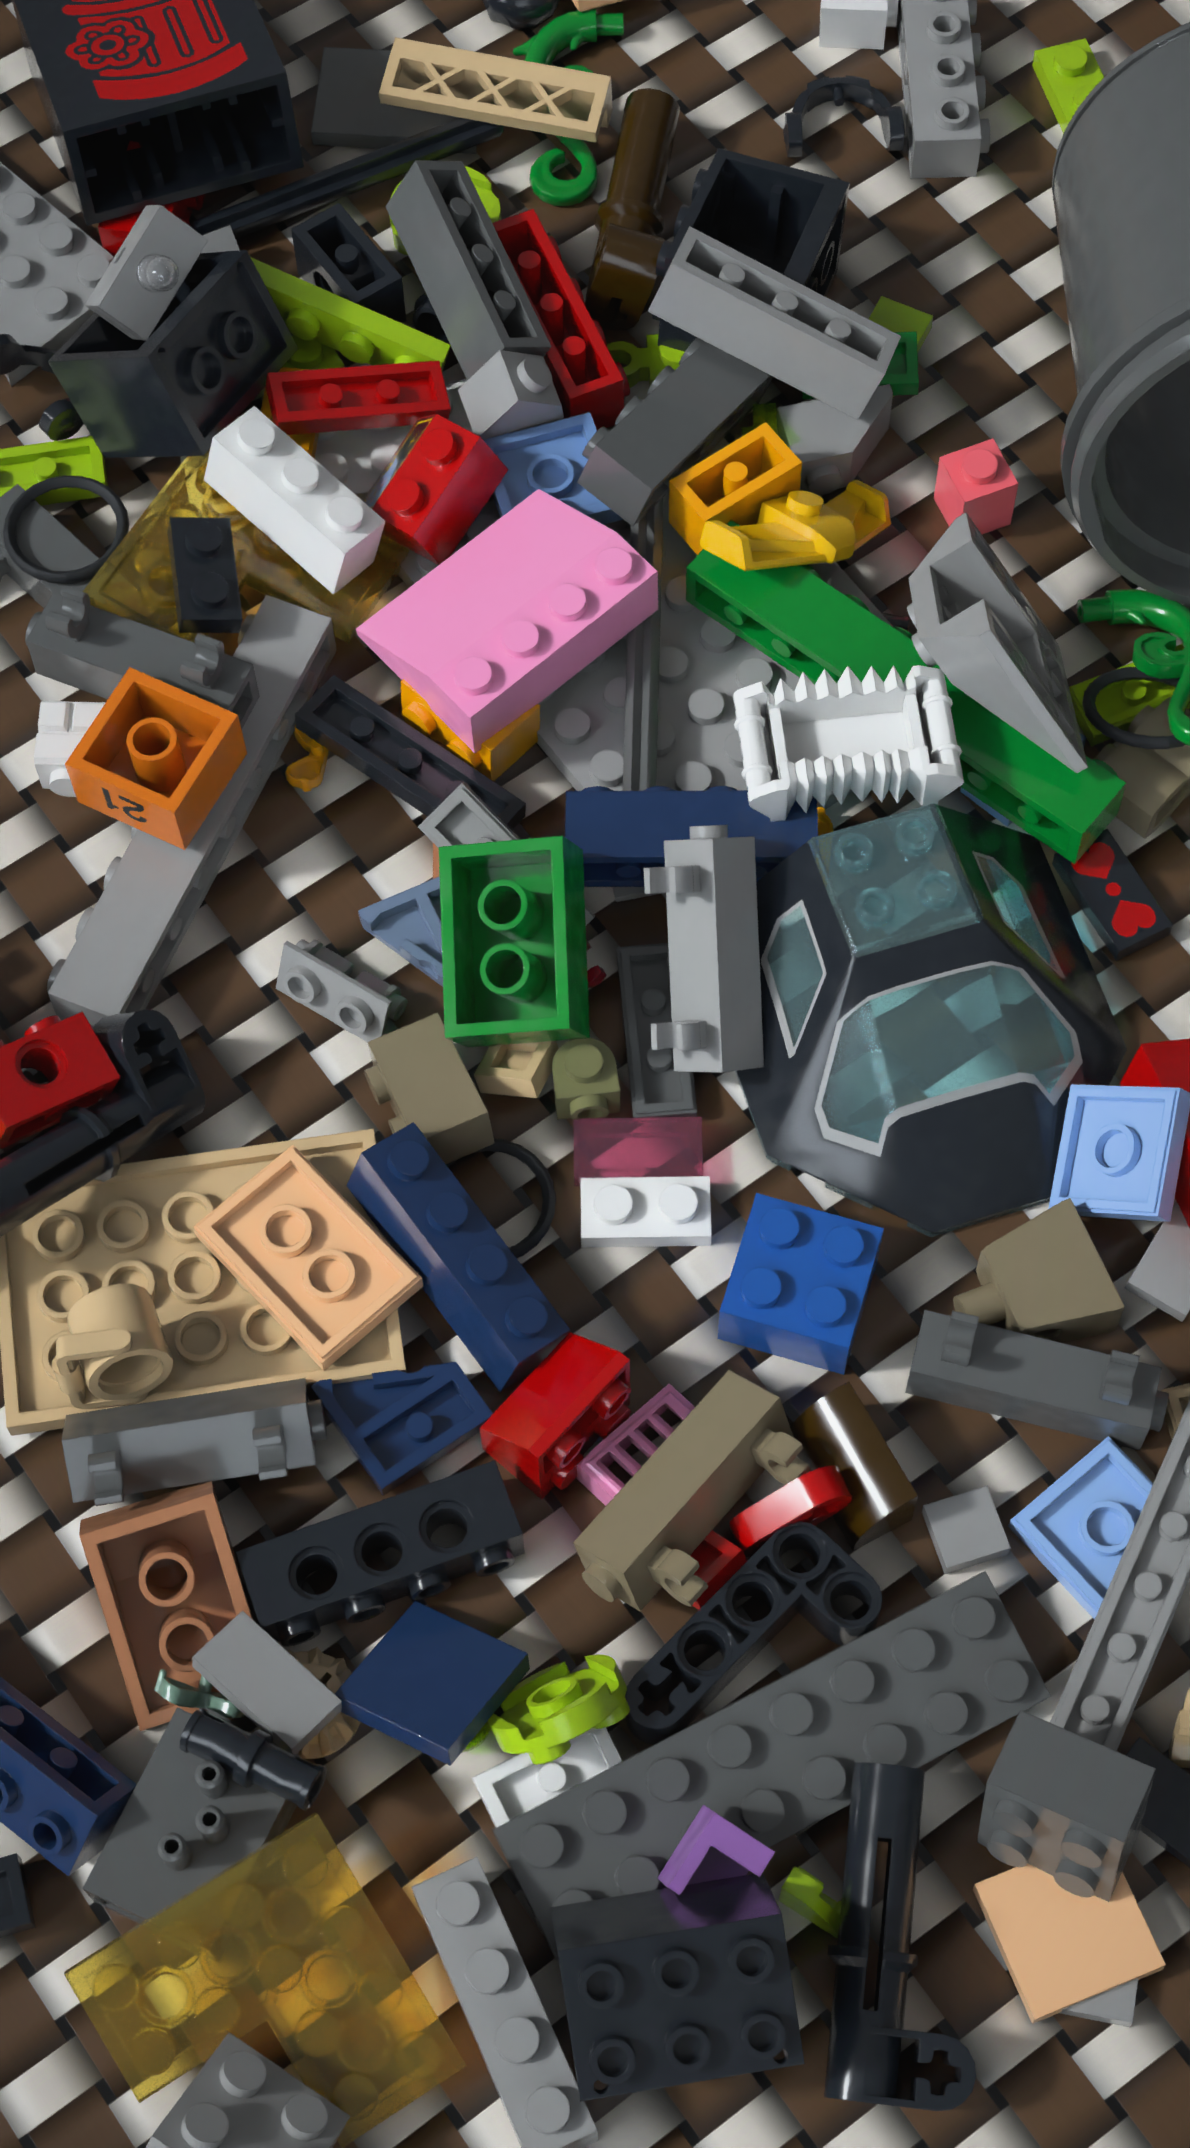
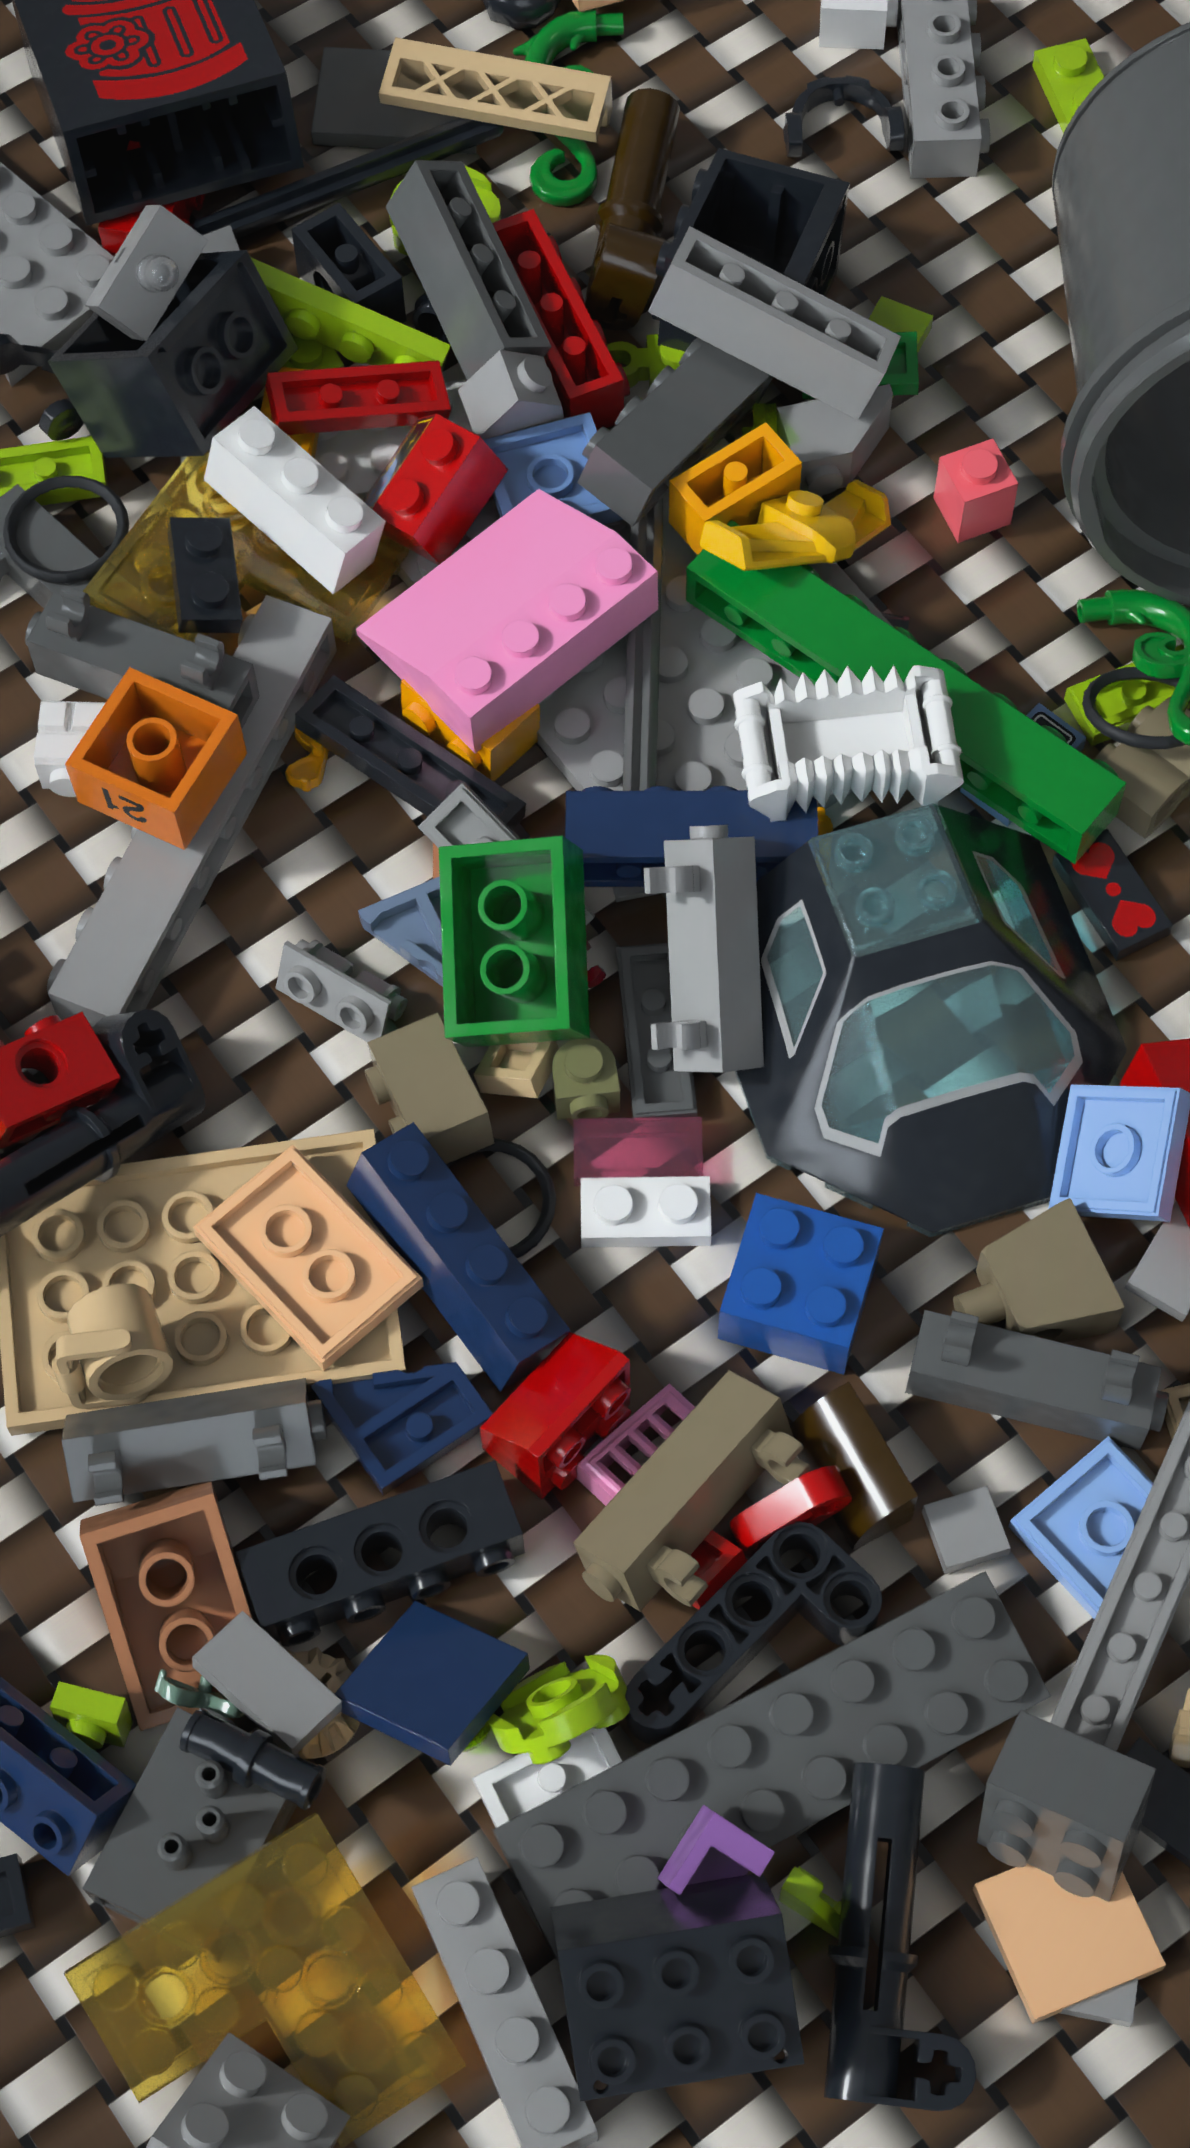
light grey slope [907,513,1088,773] -> none
none -> lime plate [50,1681,133,1749]

